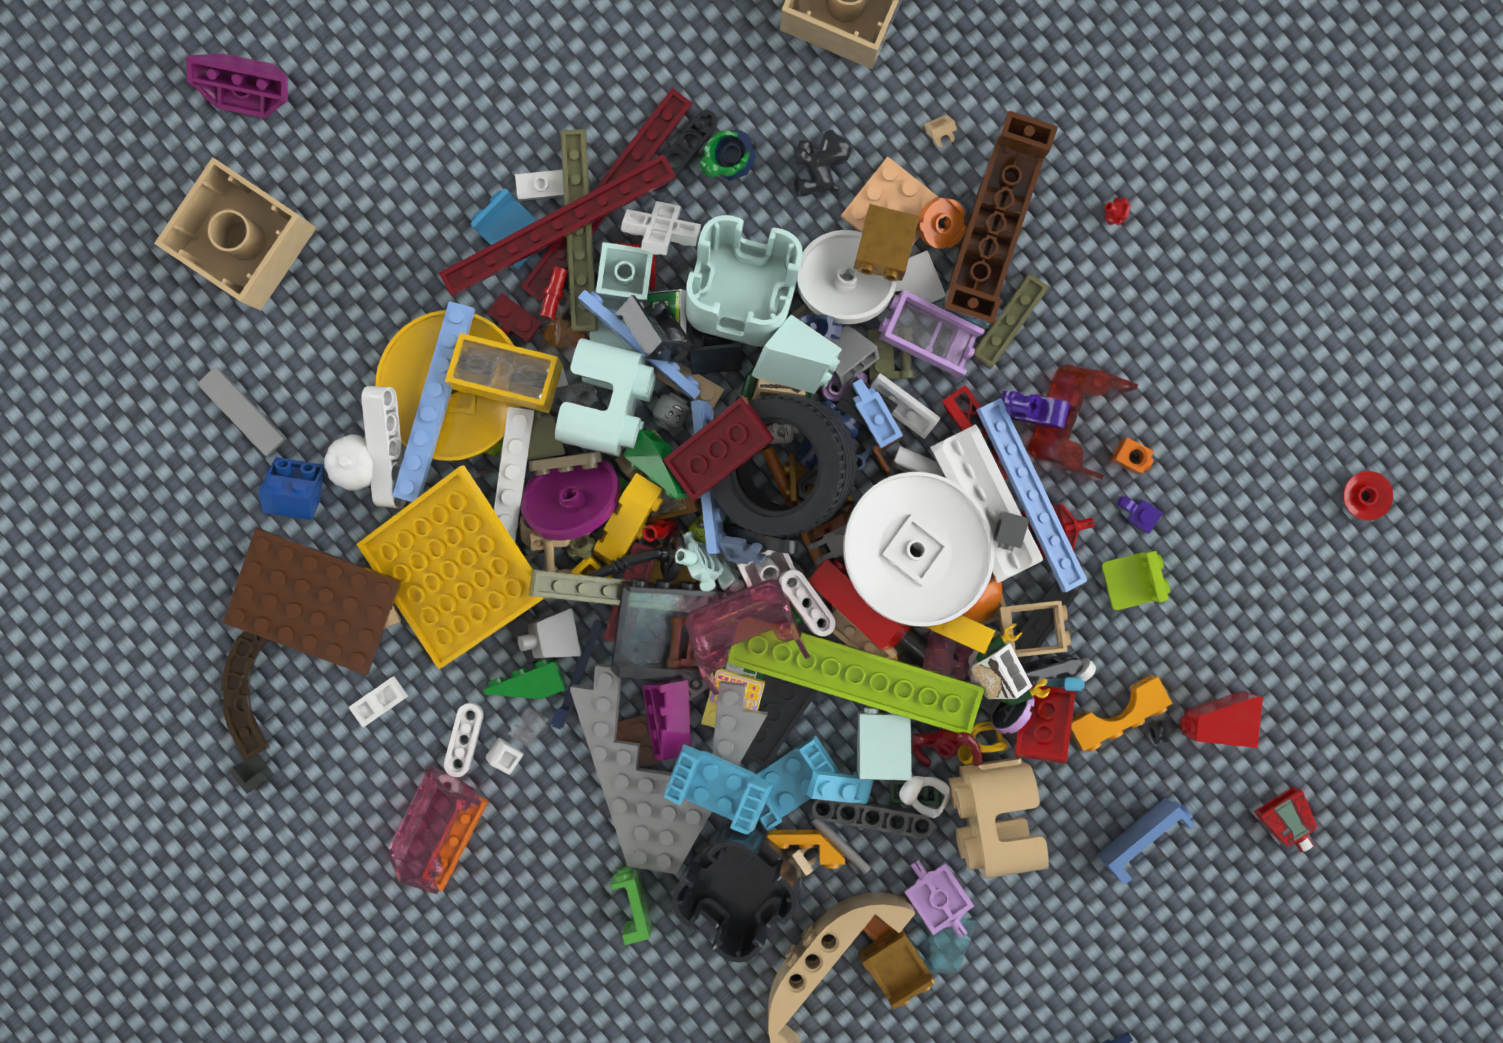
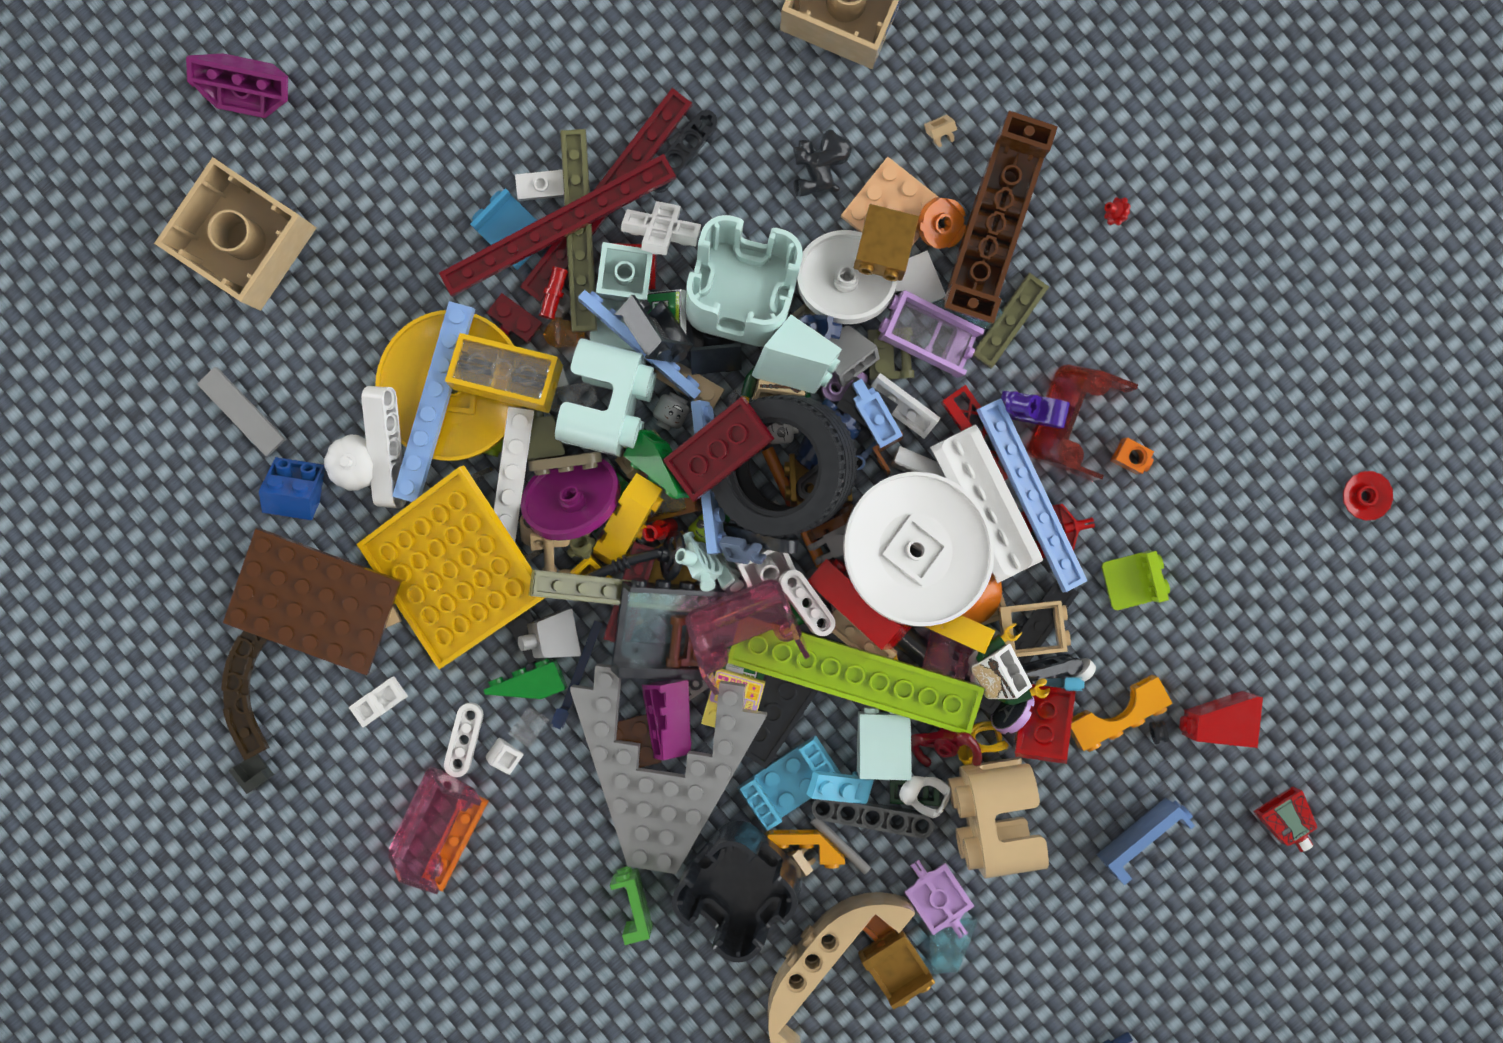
medium azure plate [664,744,773,834] -> none
piece [700,129,756,181] -> none
dark grey brick [993,511,1030,551] -> none
dark purple plate [1116,496,1163,534] -> none

